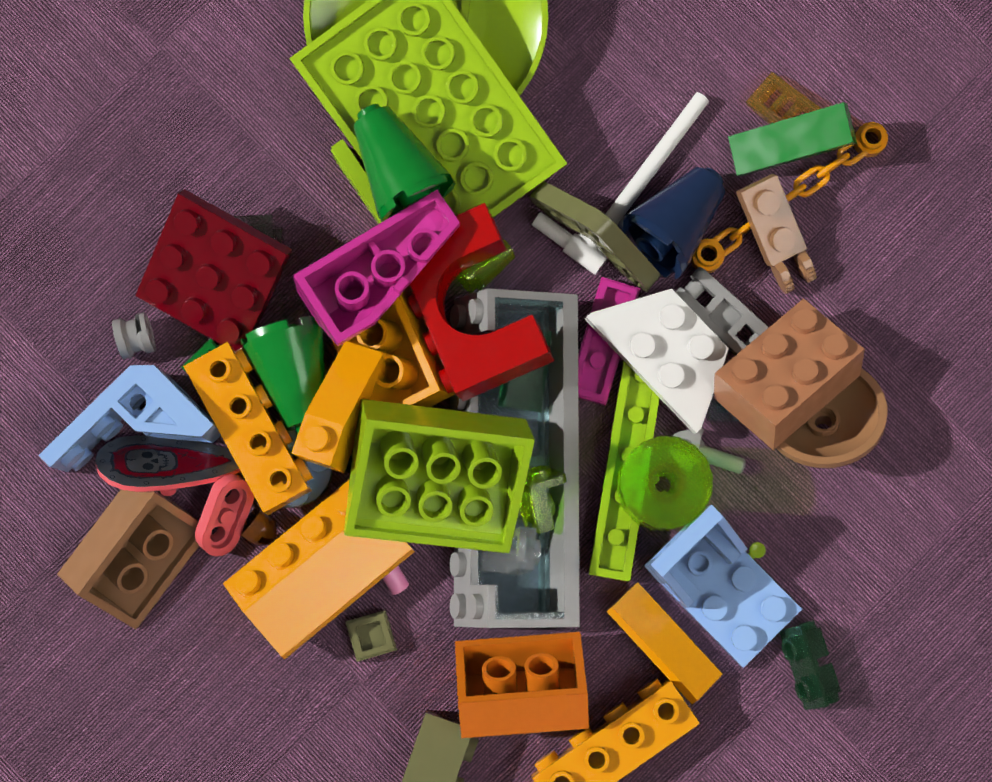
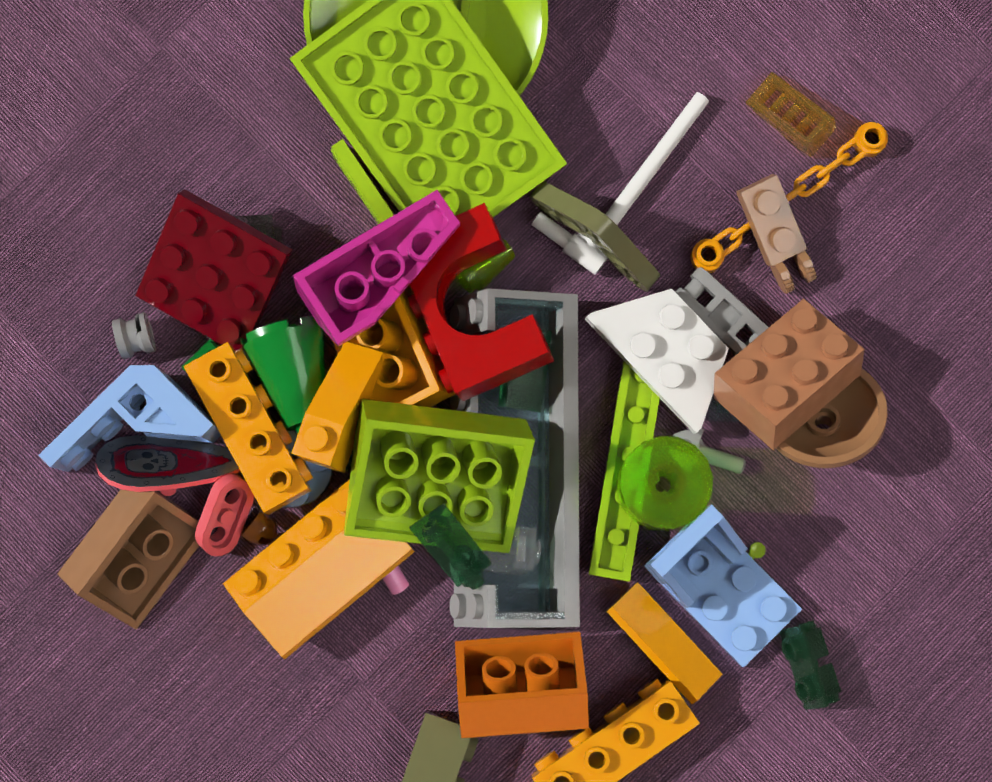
olive tile [346,610,398,662] -> none
green cone [353,104,455,222] -> none
clear neon green bracket [520,465,567,534] -> none
dark pink tile [578,277,641,406] -> none
dark blue cone [617,167,725,279] -> none
green tile [728,102,857,177] -> none
none -> clear green hinge [409,503,492,590]

